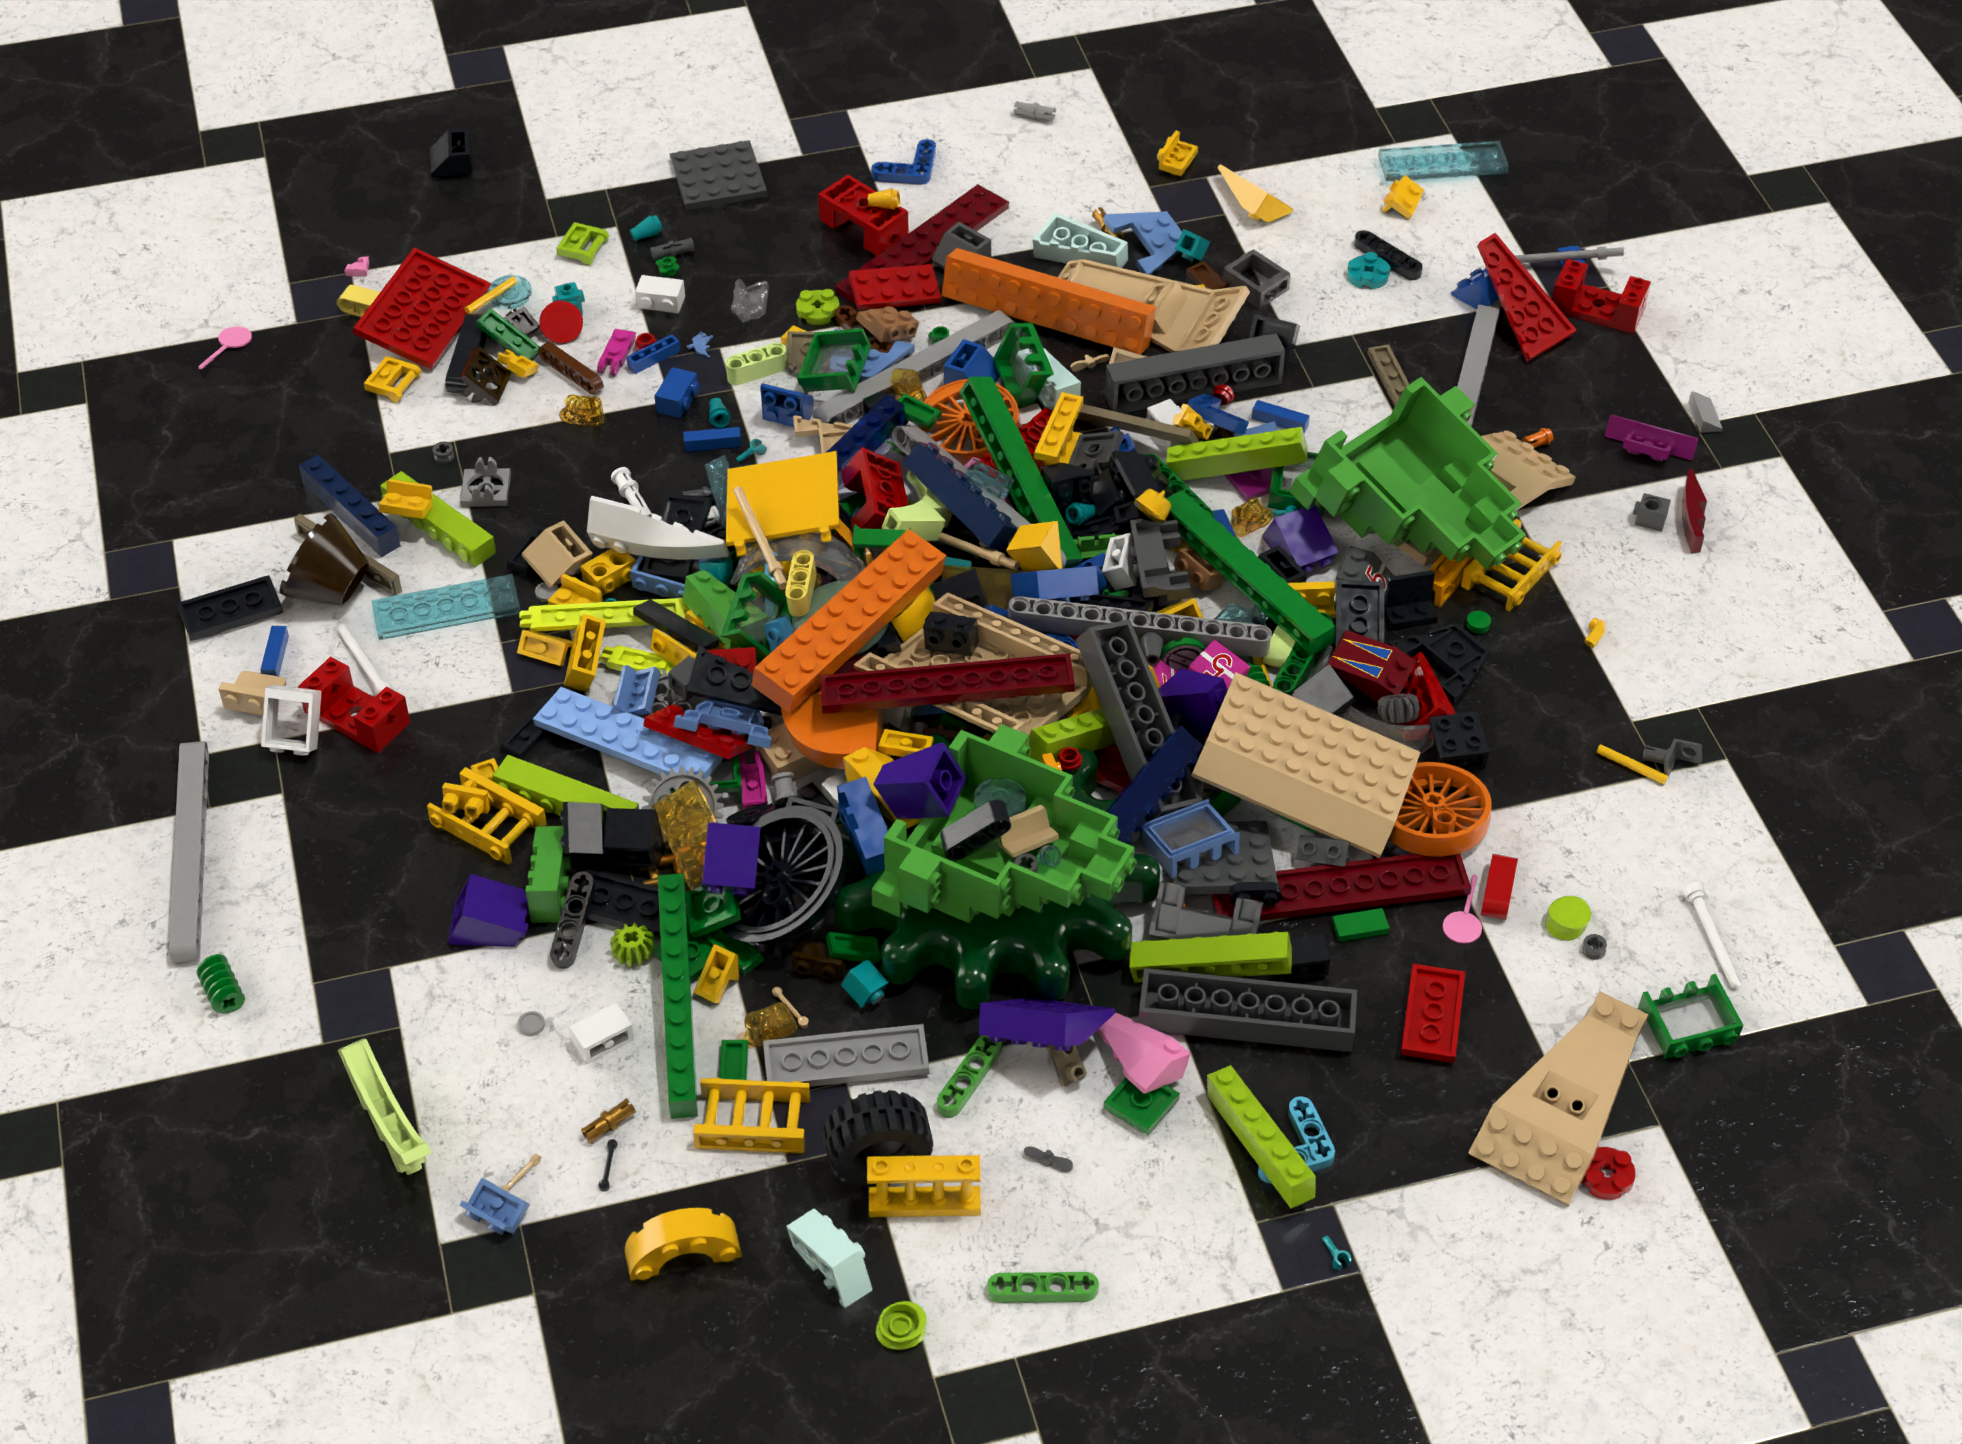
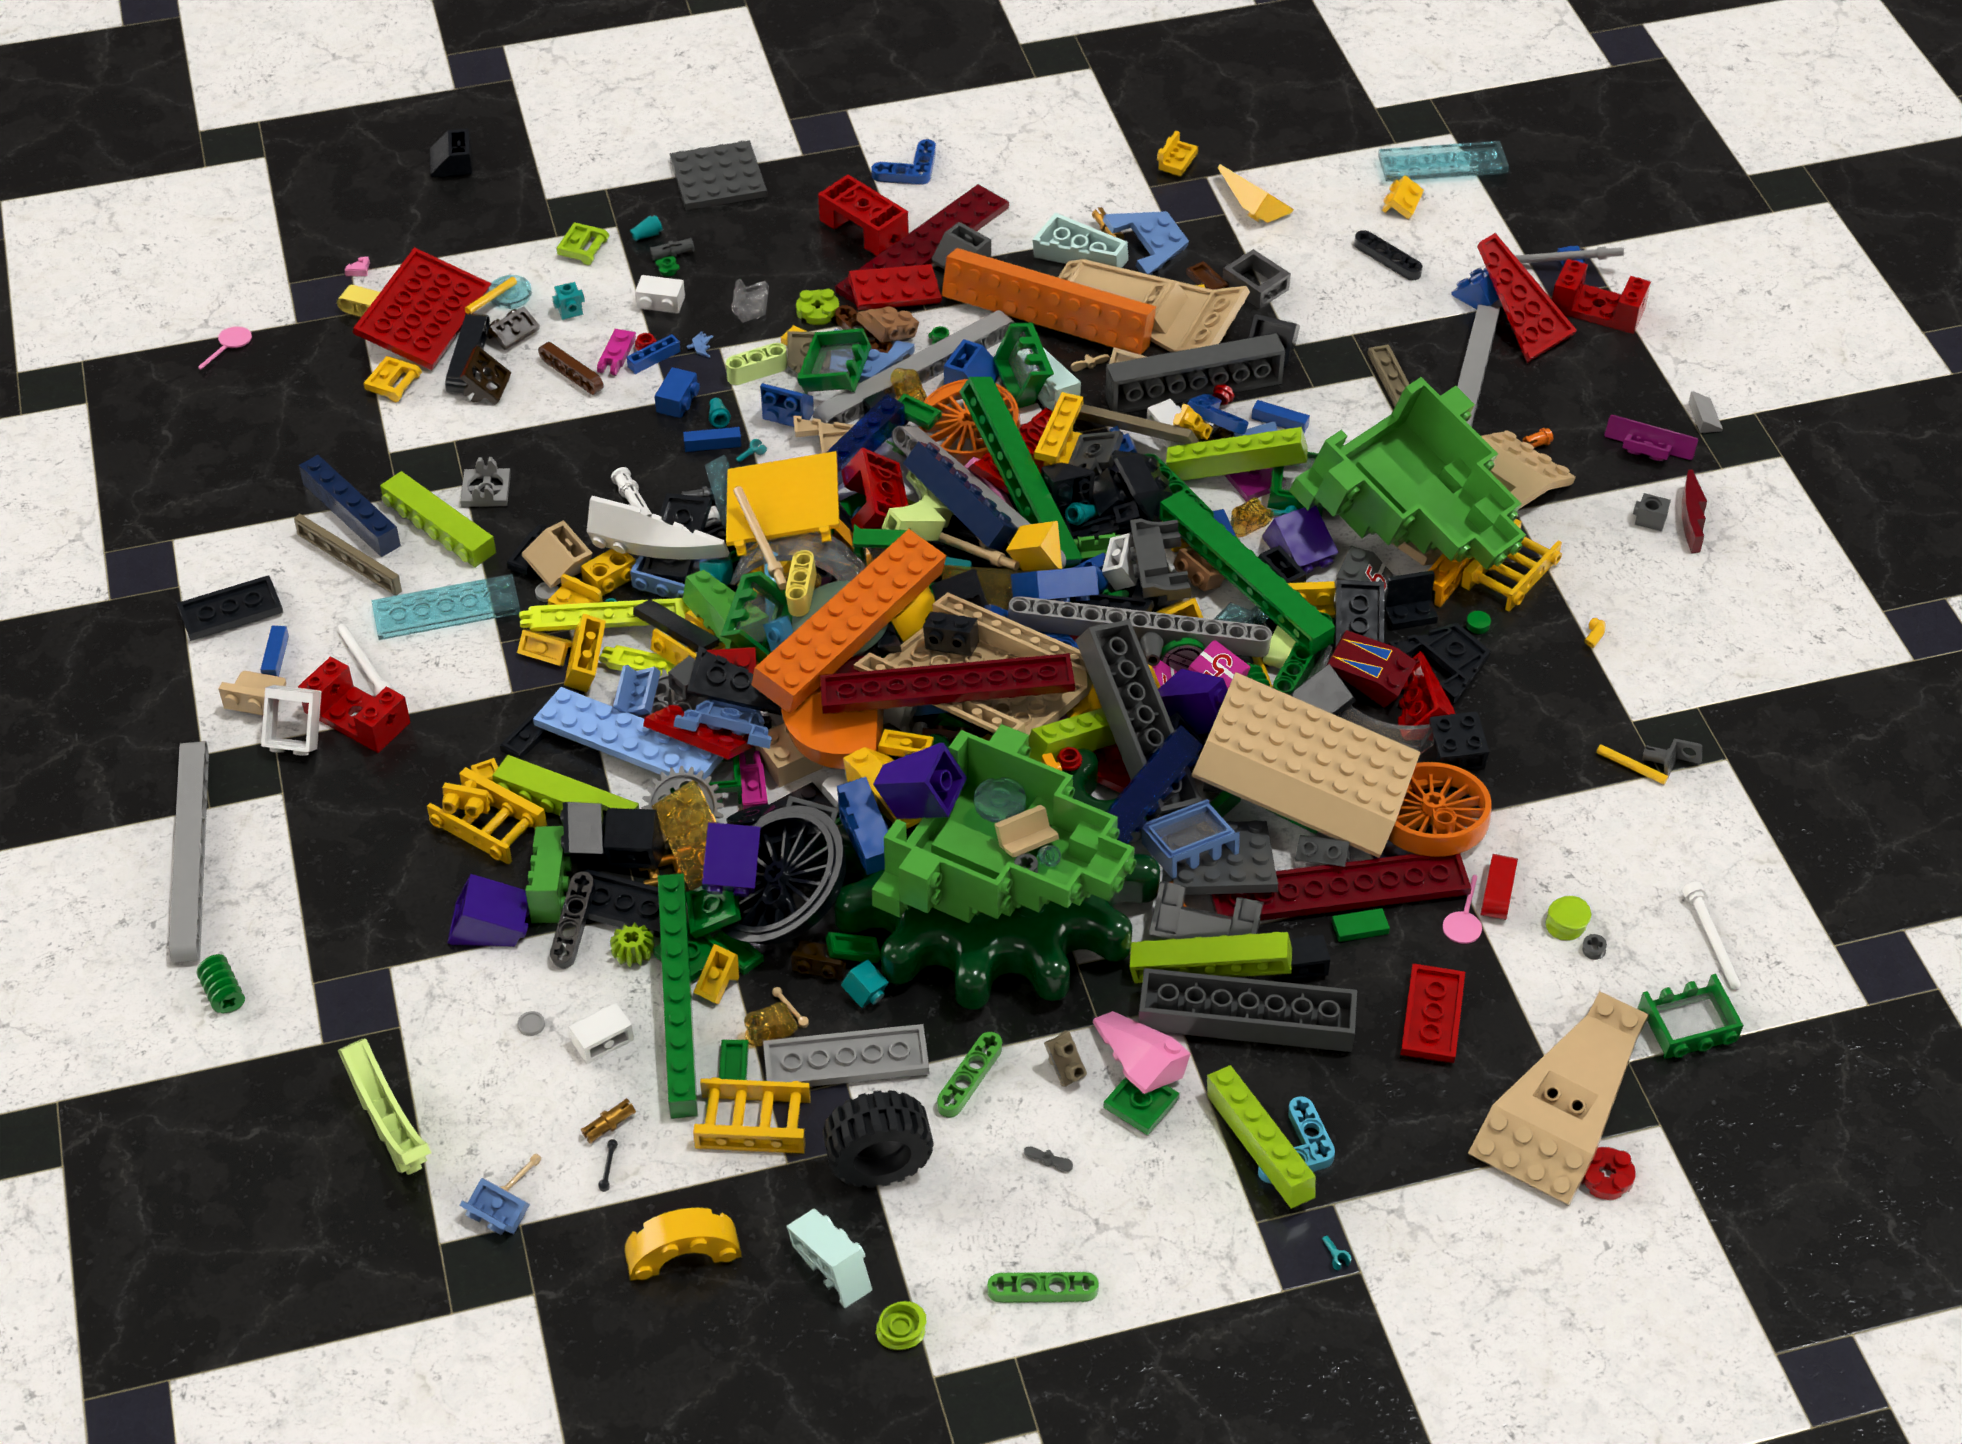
dark brown cone [279,513,369,606] -> none
yellow bracket [378,479,433,519] -> none
dark grey bush [433,441,454,464] -> none
green tile [476,308,540,361] -> none
yellow plate [497,350,539,378] -> none
red piece [539,301,583,344] -> none
clear yellow piece [559,394,605,427] -> none
light grey piece [769,772,798,807] -> none
yellow fence [867,1155,981,1217] -> none
yellow cone [868,188,900,209] -> none
black beam [940,799,1011,861] -> none
clear light blue hinge [965,458,1015,498] -> none
dark purple slope [979,998,1115,1051] -> none
light grey pin [1014,101,1056,121] -> none
yellow piece [1134,489,1172,522] -> none
teal brick [1174,229,1210,262] -> none
black plate [1229,882,1282,907] -> none
teal plate [1347,252,1391,289] -> none
dark grey gear [1377,693,1420,724] -> none

